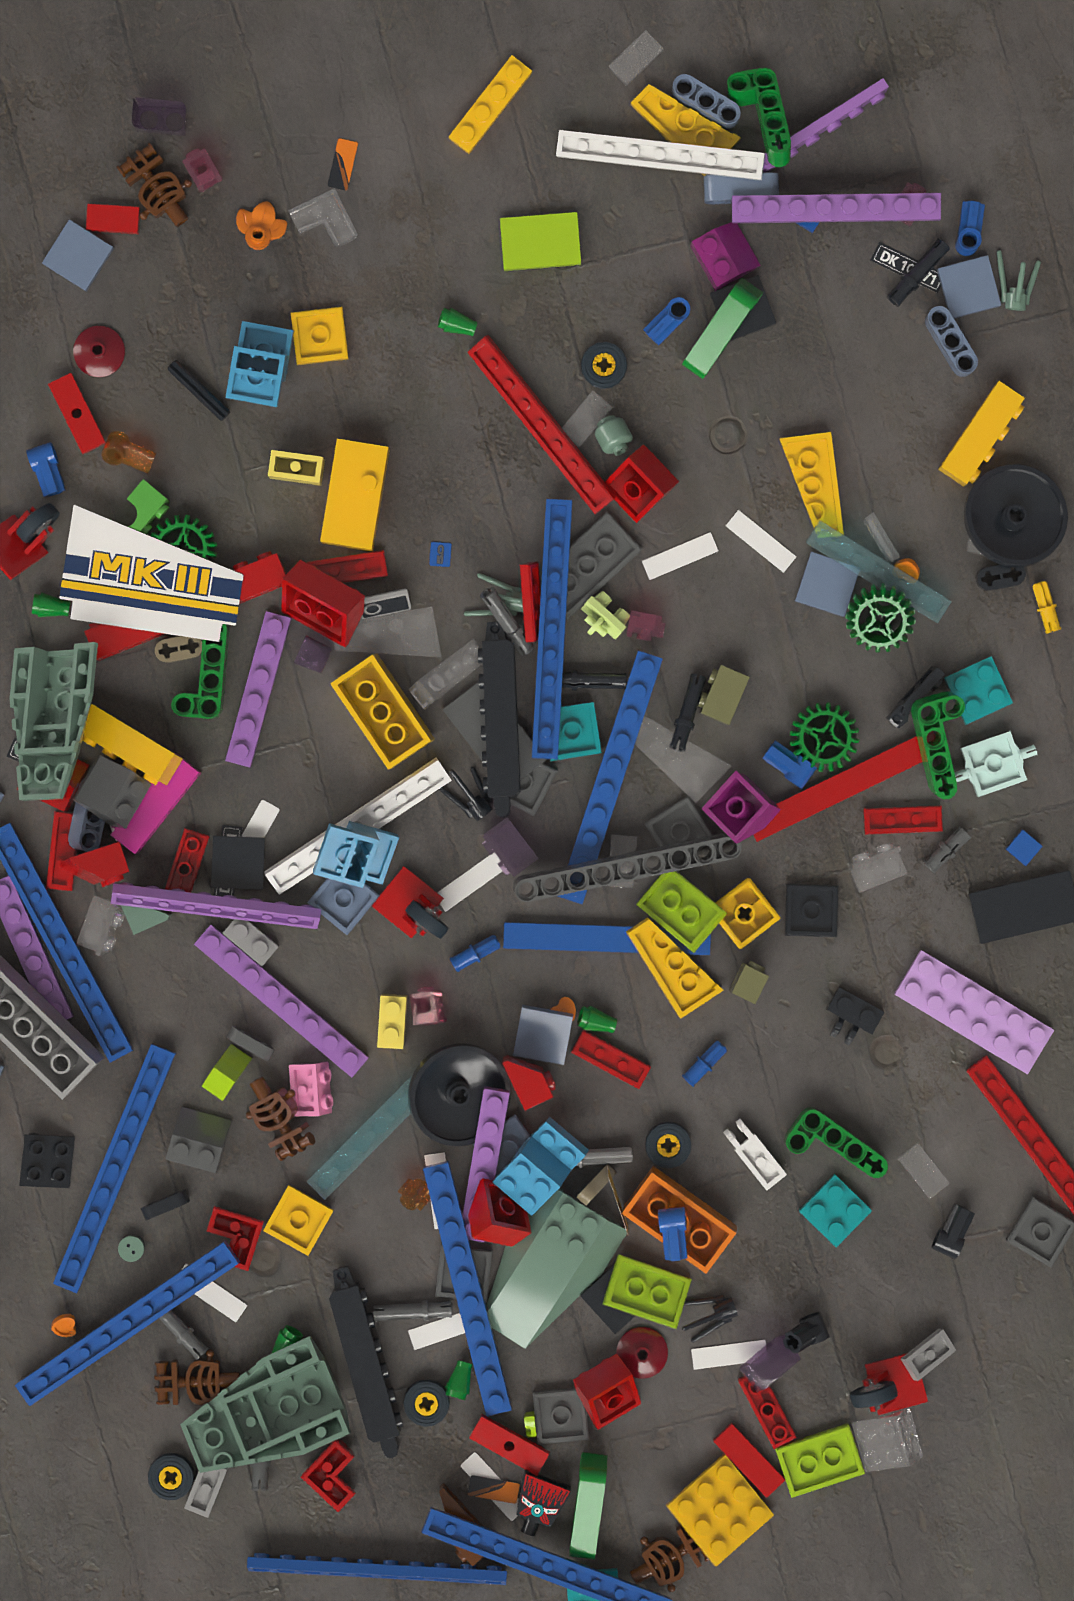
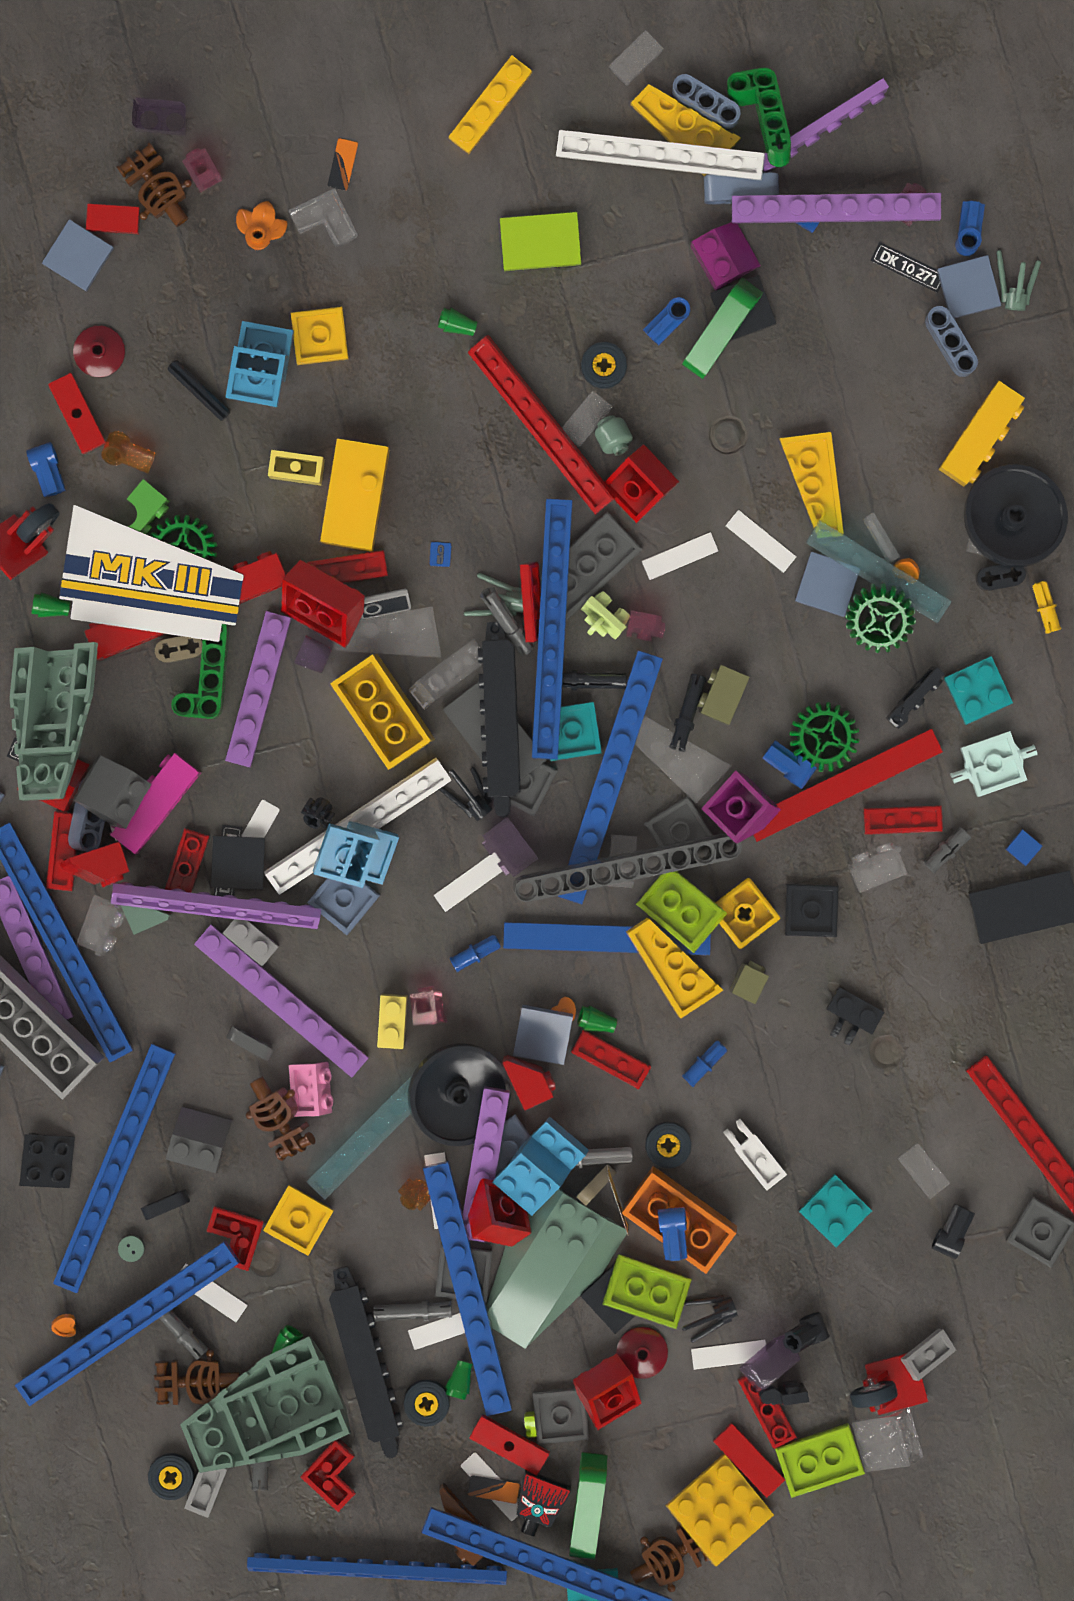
yellow brick [82,704,183,785] -> none
lime slope [202,1044,252,1101] -> none
red plate [372,866,449,939] -> none
green beam [784,1107,888,1178] -> none
black pin [886,238,950,307] -> none
lavender plate [894,950,1054,1074] -> none
green beam [911,691,965,799] -> none
none -> black gear [301,797,335,829]
none -> black hinge [759,1380,809,1406]

